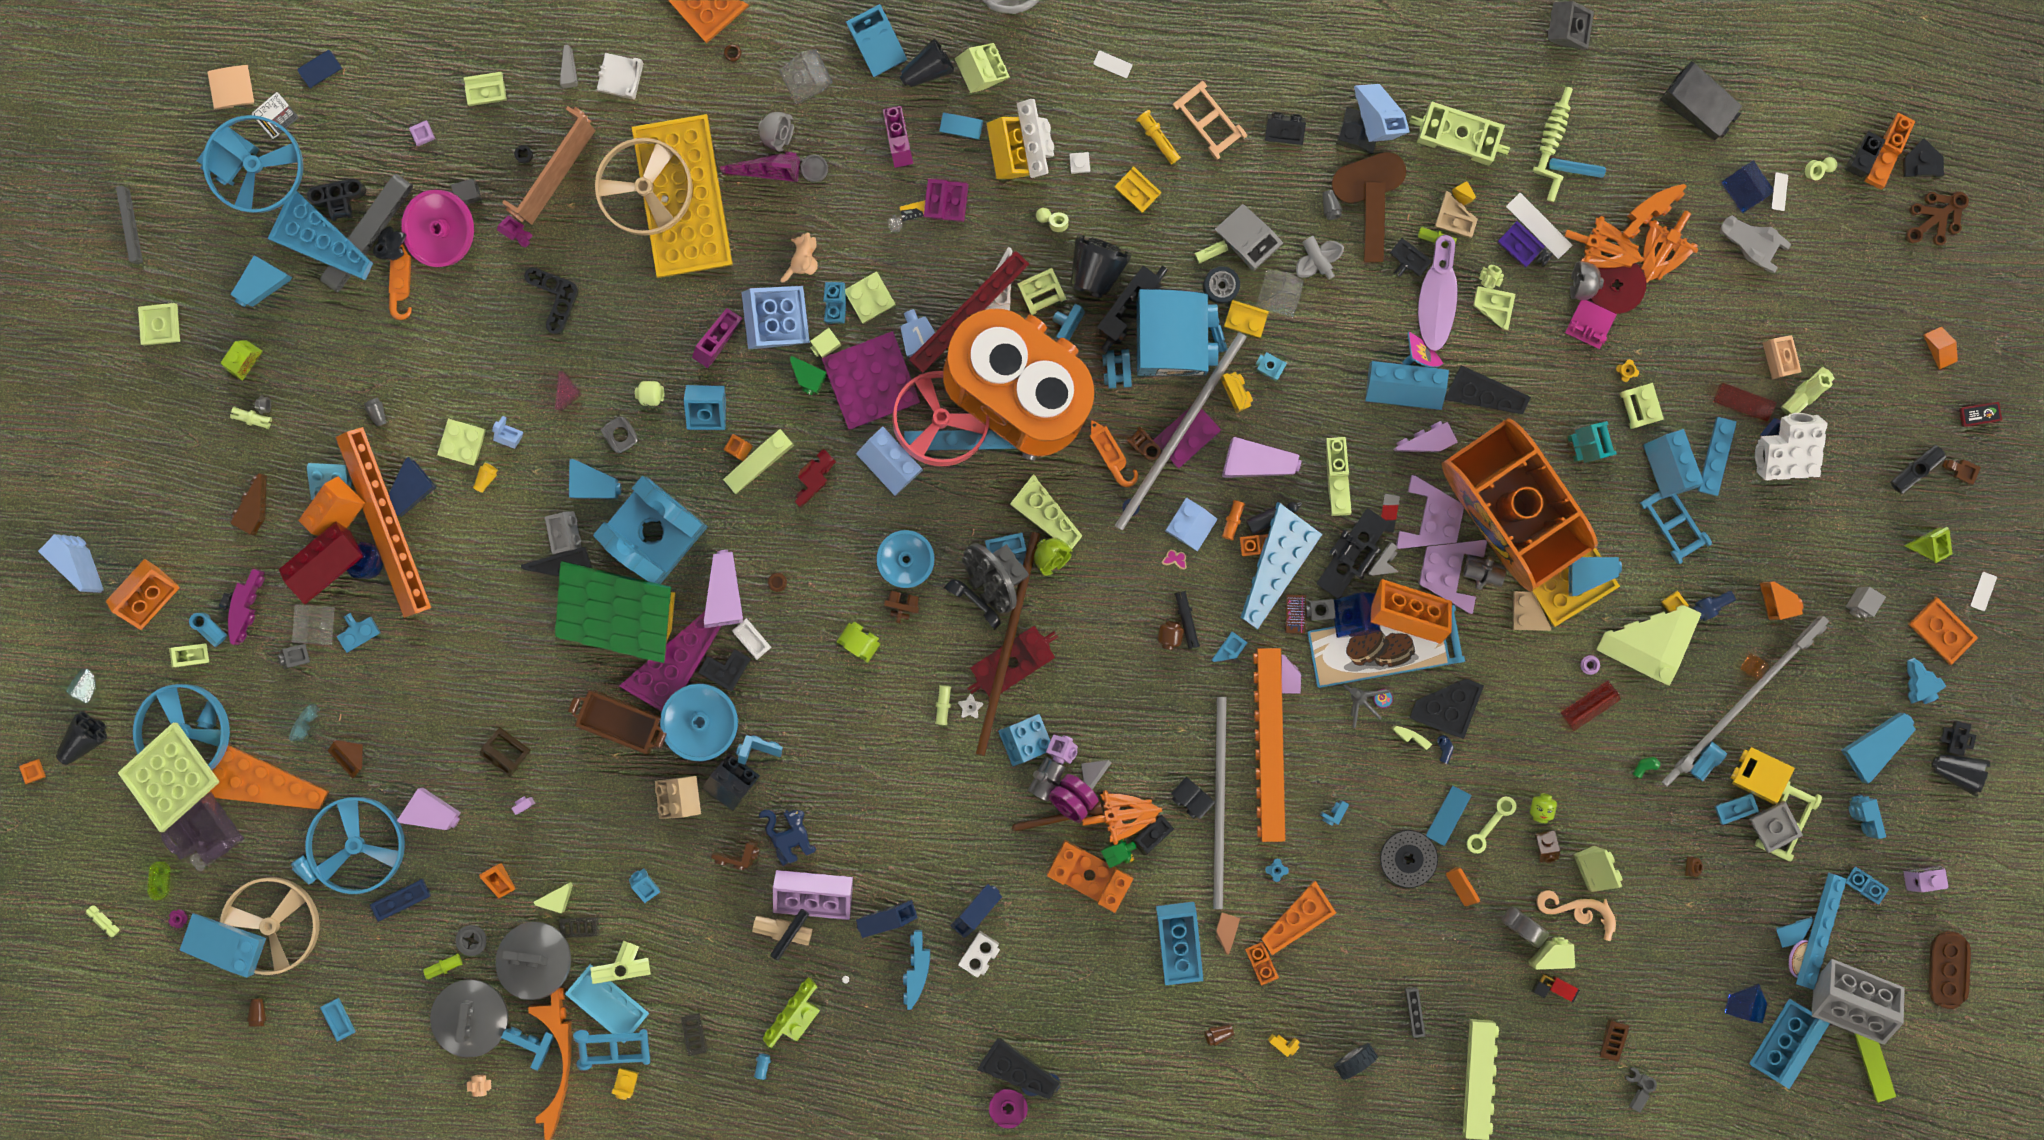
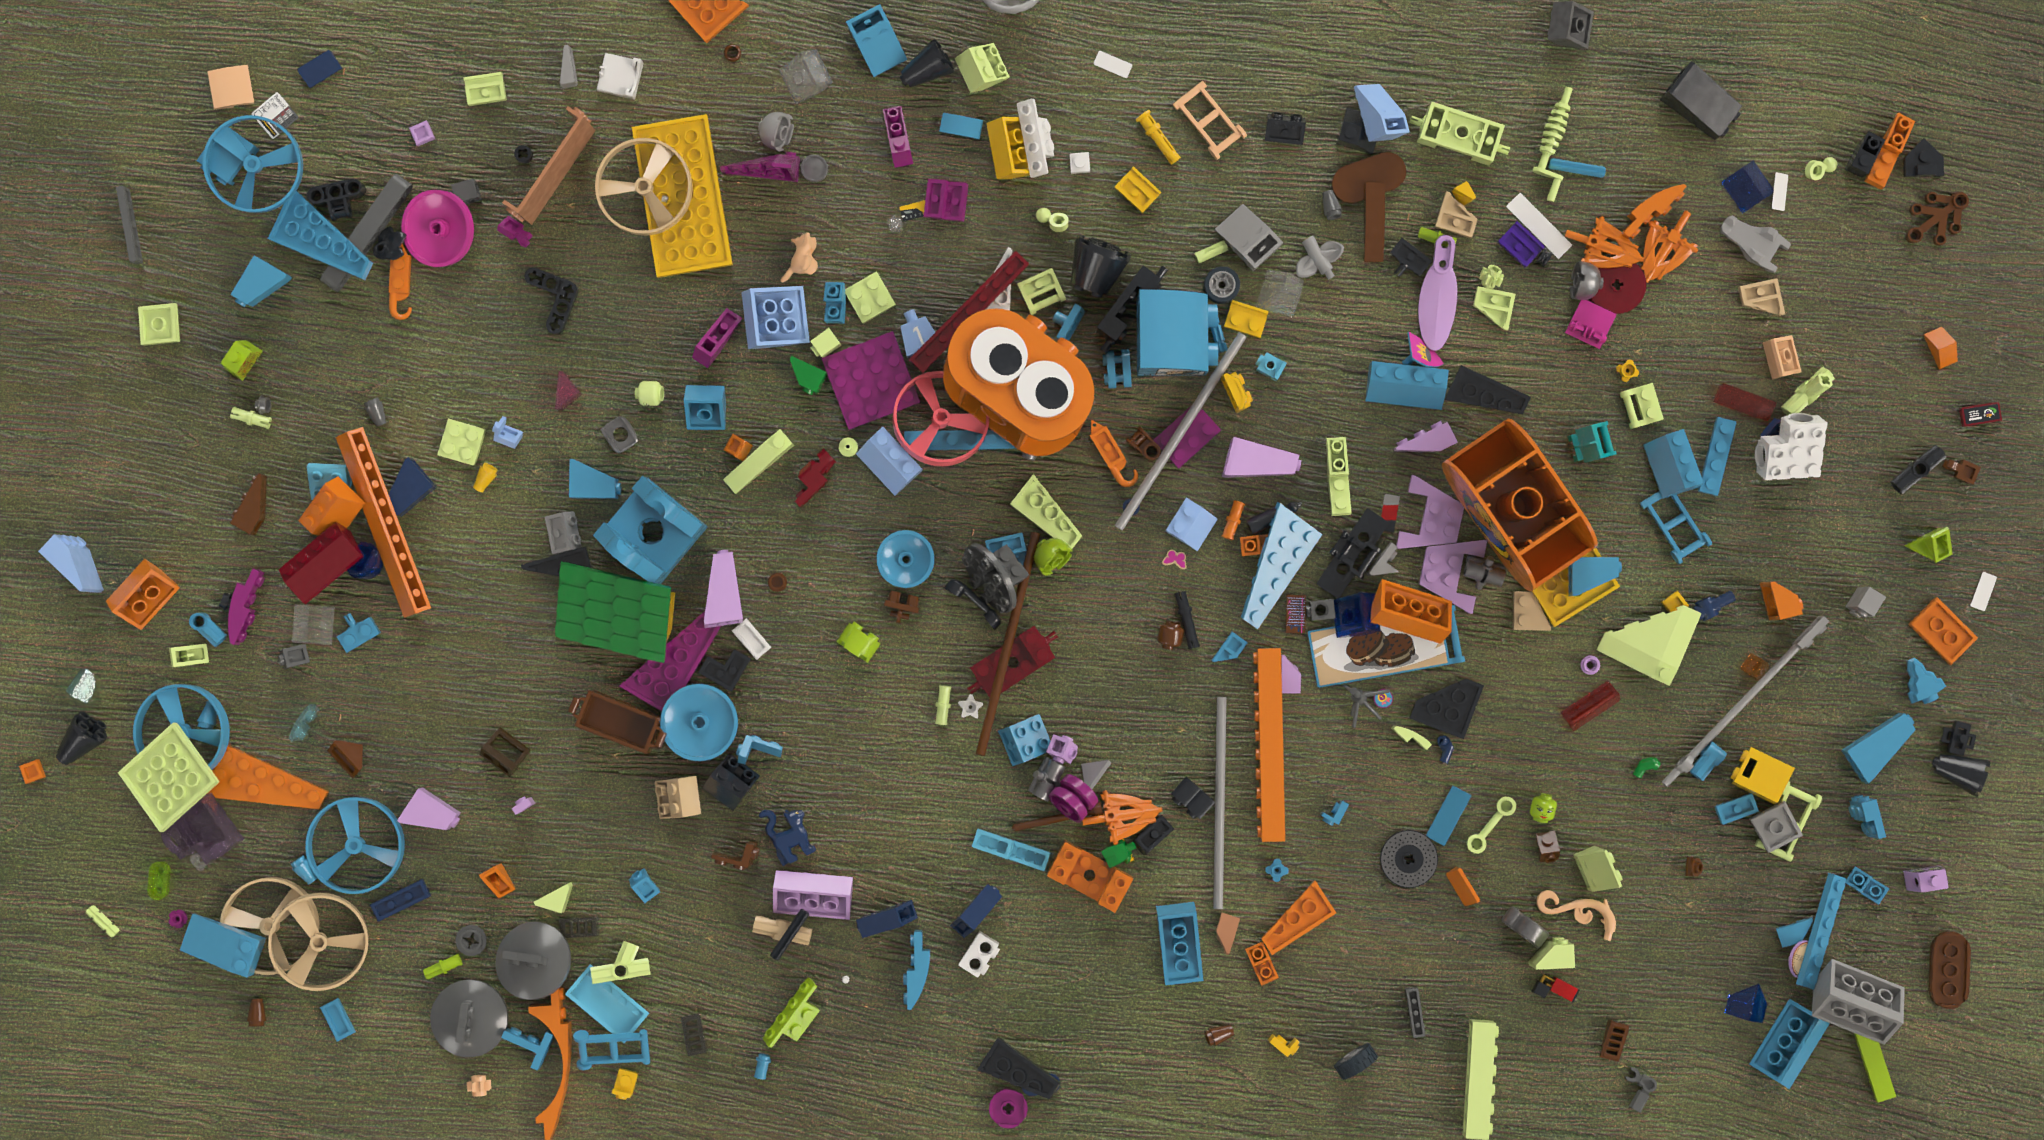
none -> tan piece [268,893,368,991]
none -> yellowish green tile [839,438,858,457]
none -> medium azure slope [972,829,1053,872]
none -> tan wing [1738,278,1785,316]

